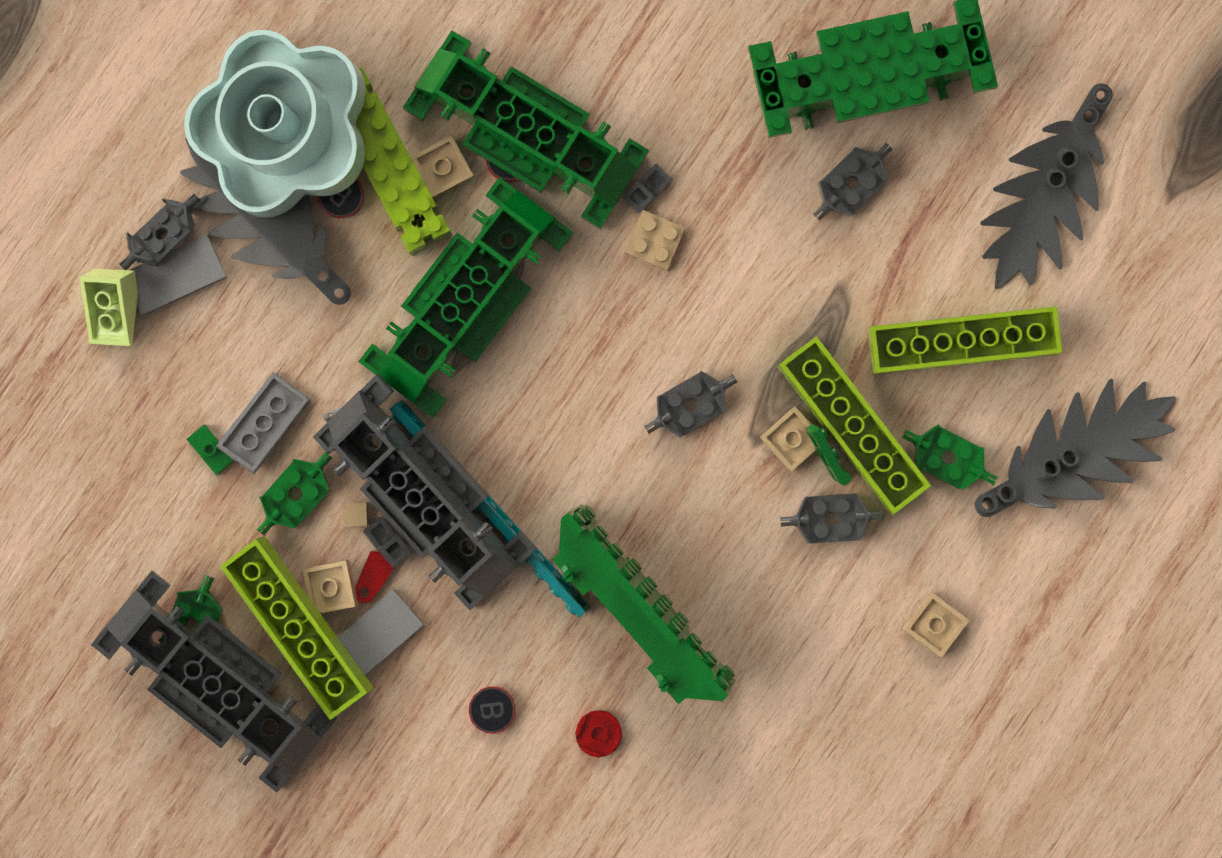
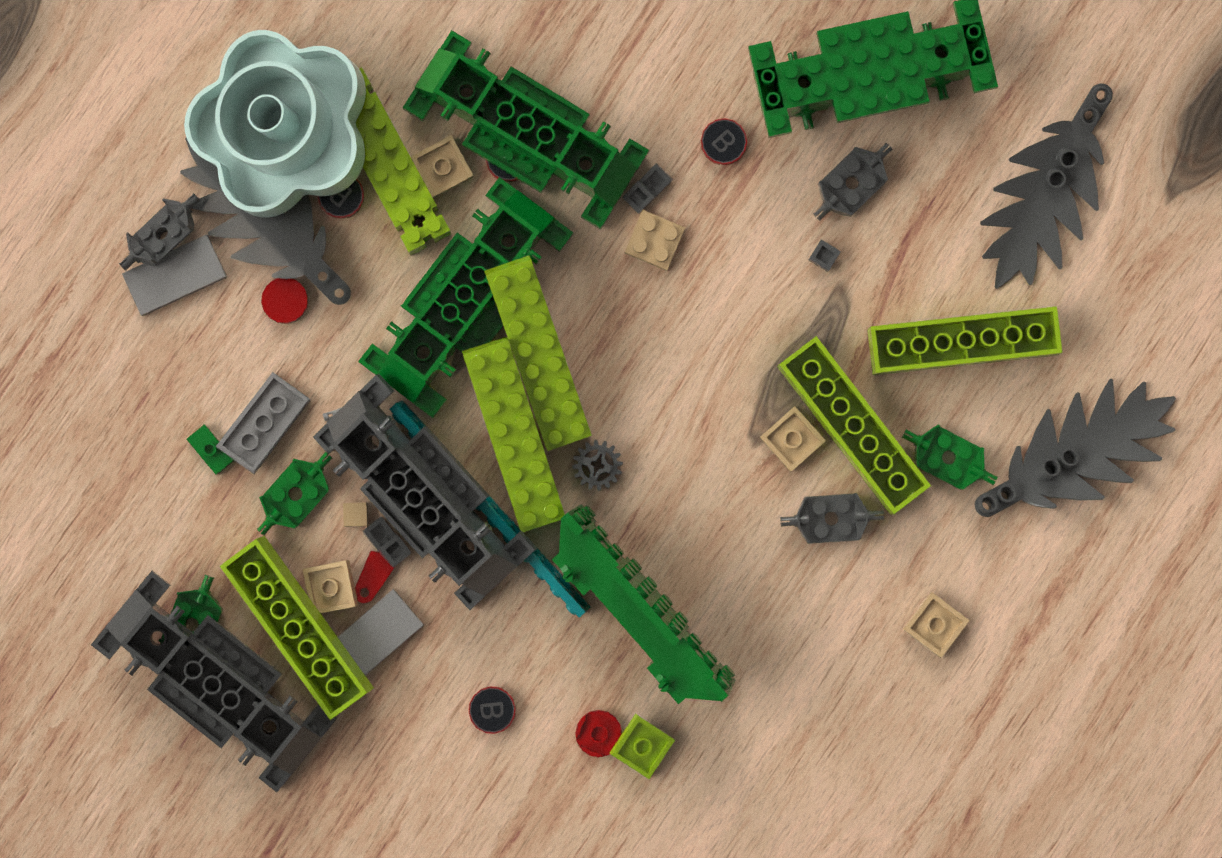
yellowish green slope [79,269,138,346] -> none
dark grey plate [644,371,738,438] -> none
green plate [805,424,851,485] -> none
none -> red tile [261,278,308,324]
none -> lime brick [462,337,565,532]
none -> lime brick [485,255,592,451]
none -> dark grey gear [572,440,623,491]
none -> lime plate [610,713,675,779]
none -> black tile [701,118,747,165]
none -> dark grey plate [808,239,841,272]

